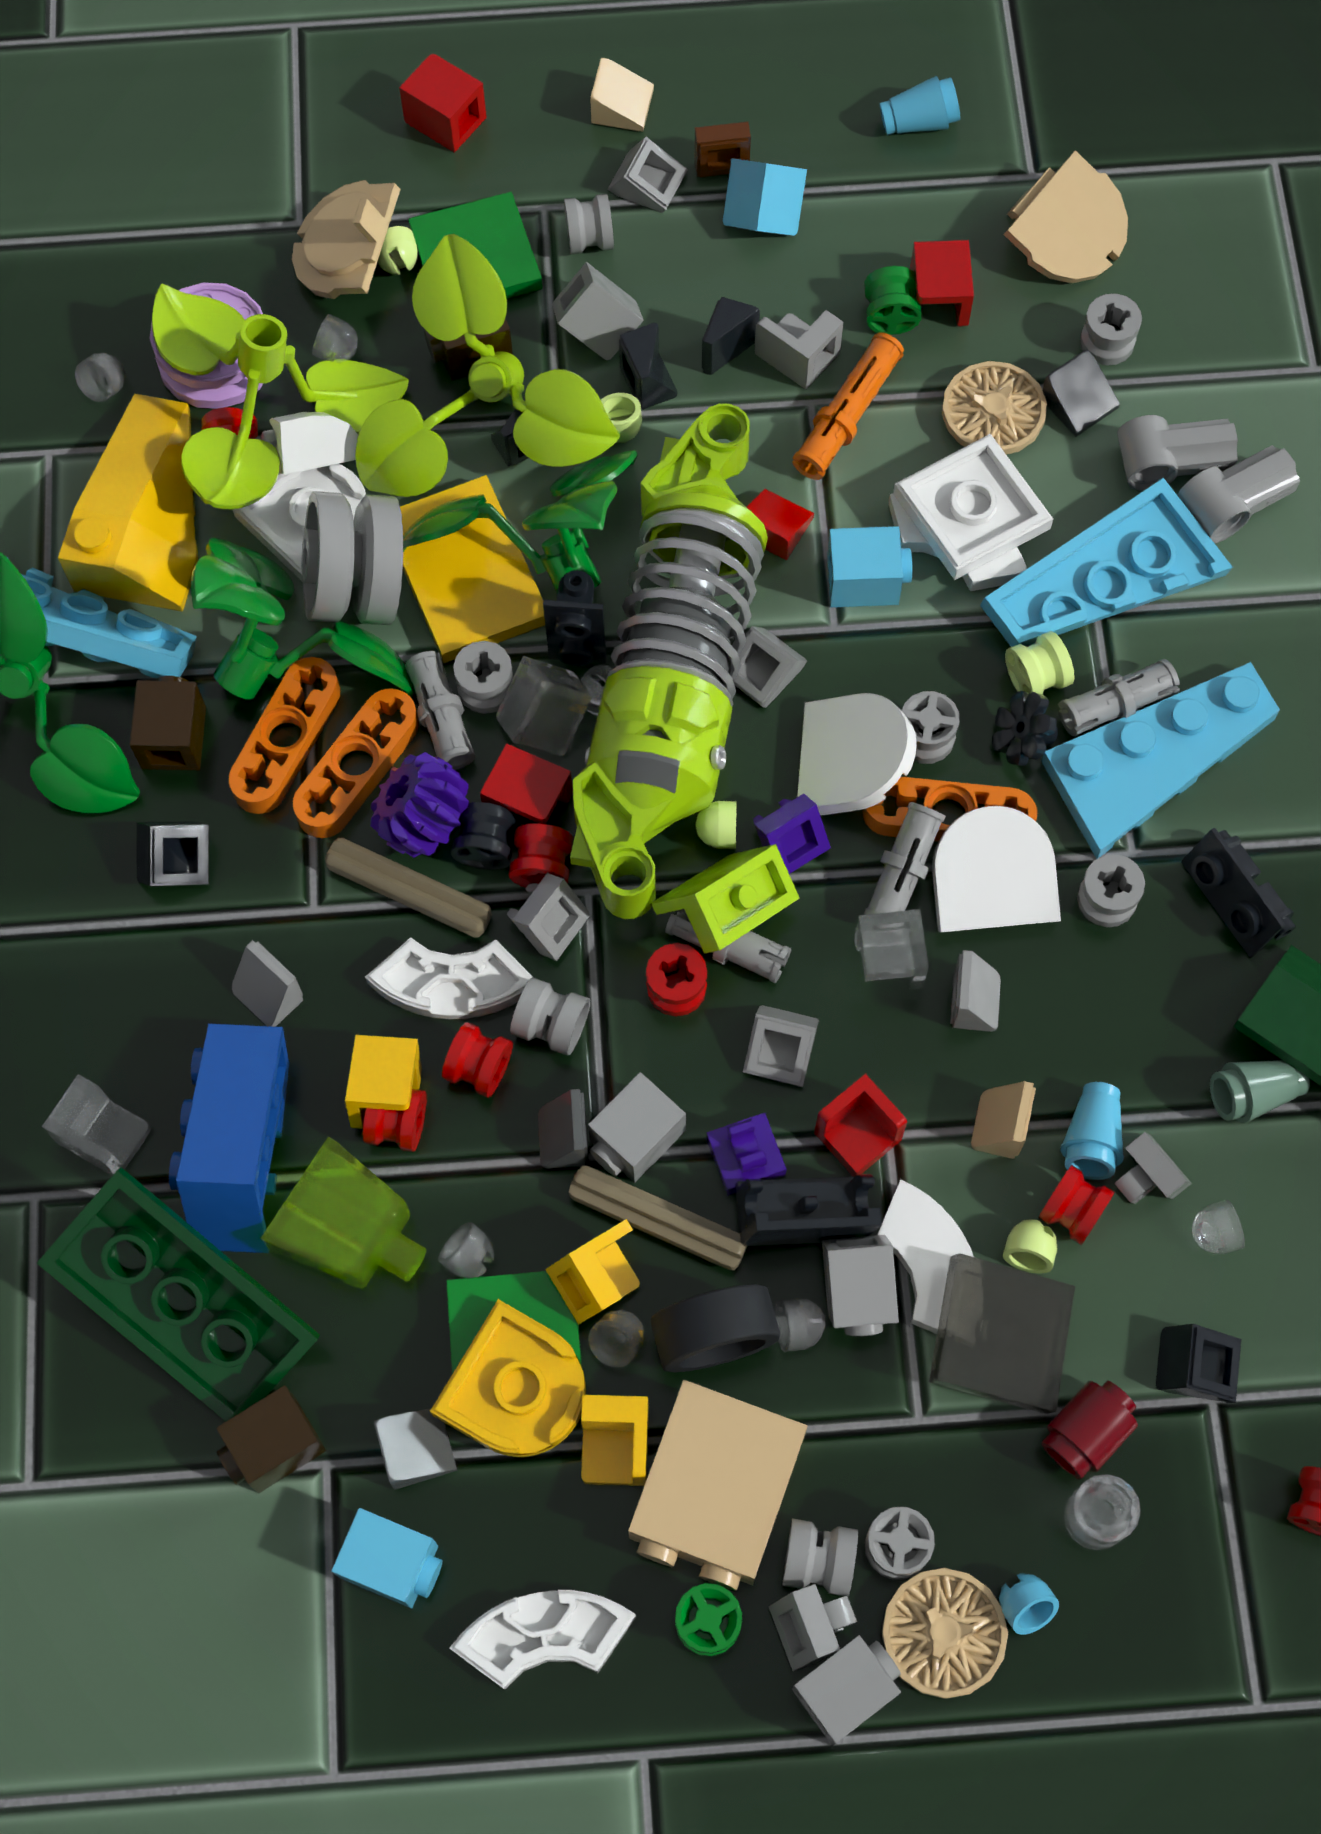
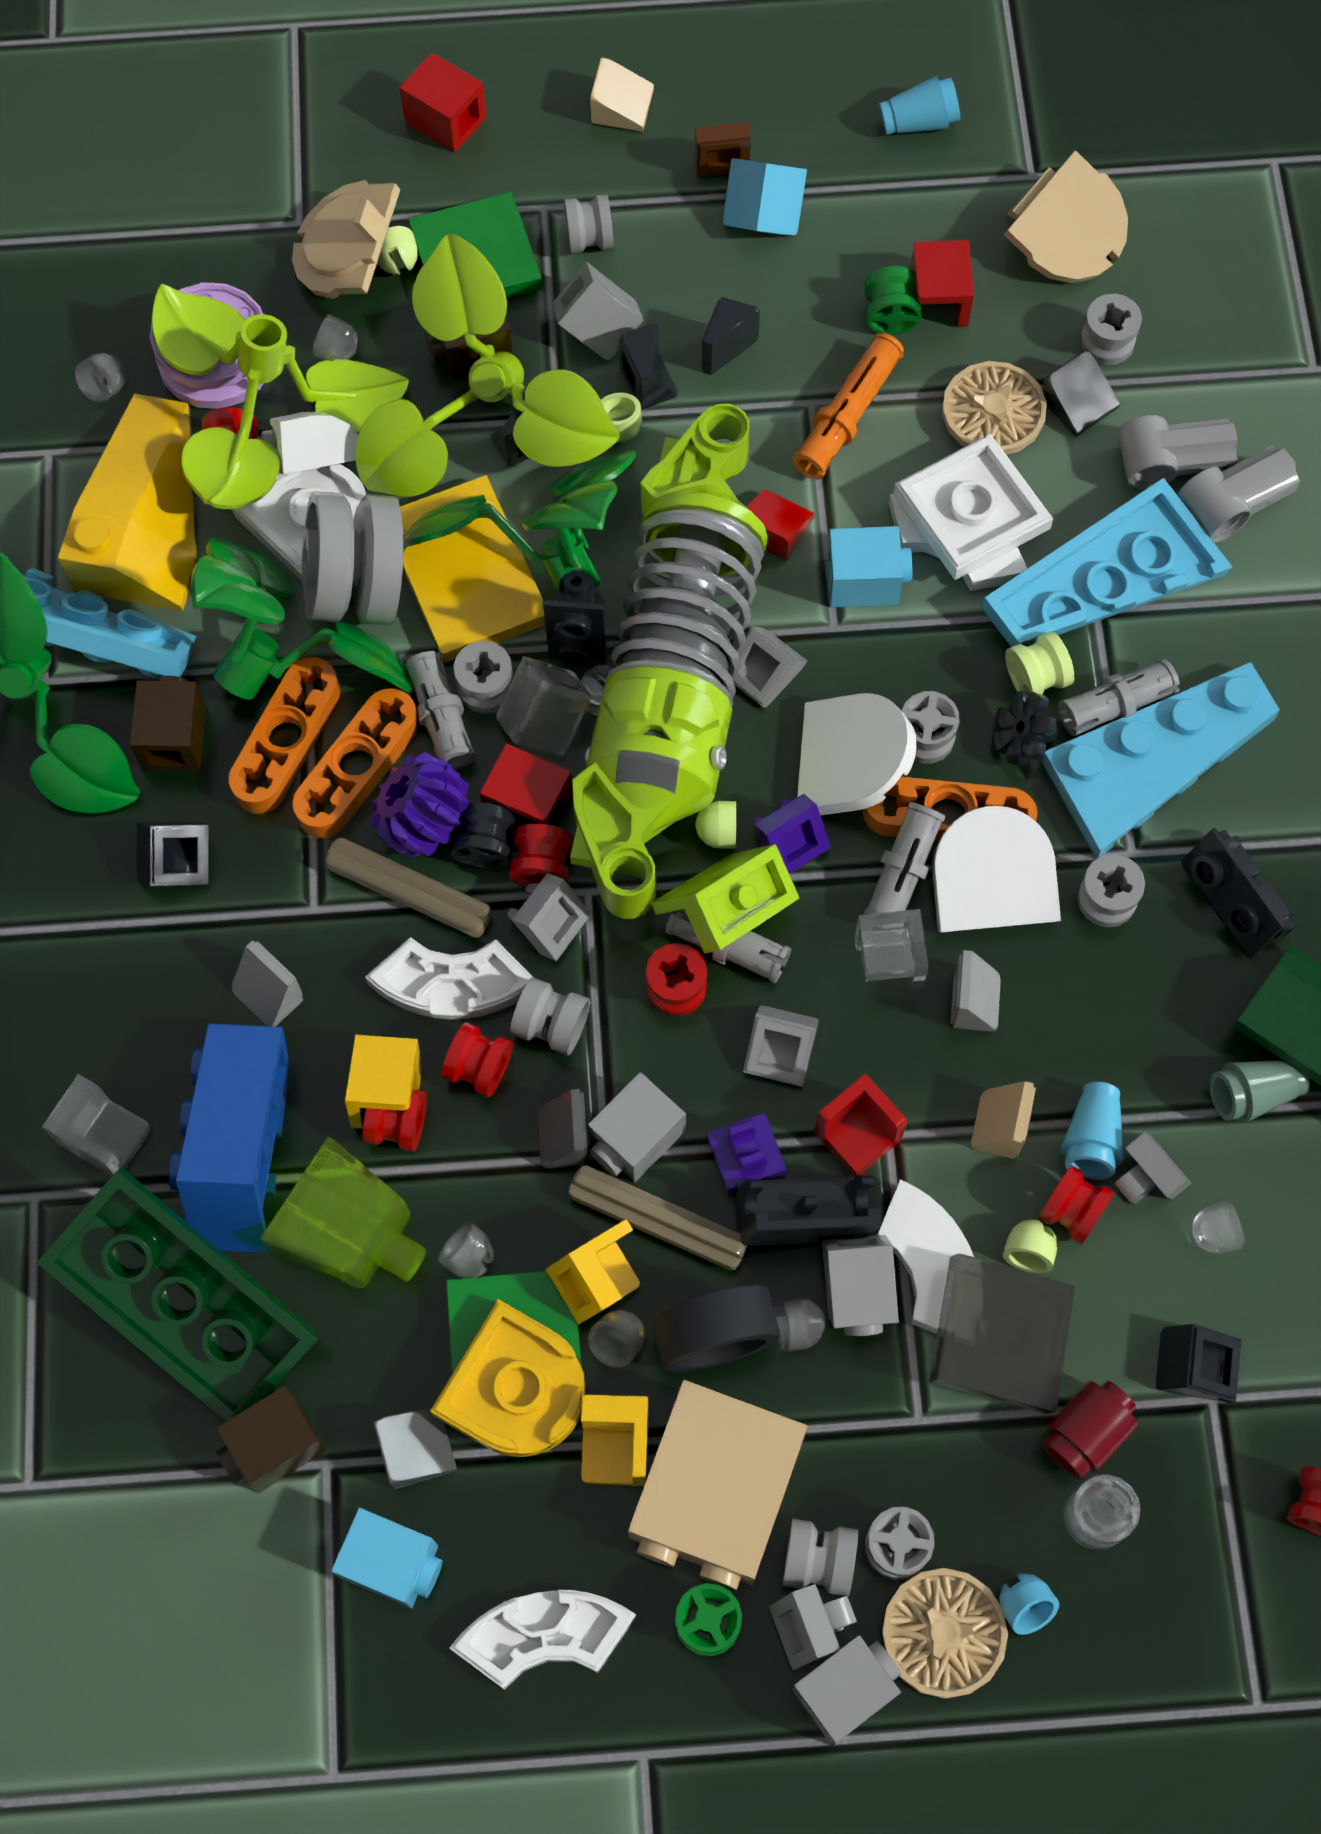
light grey slope [608,137,688,213] -> none
light grey panel [755,310,843,389] -> none

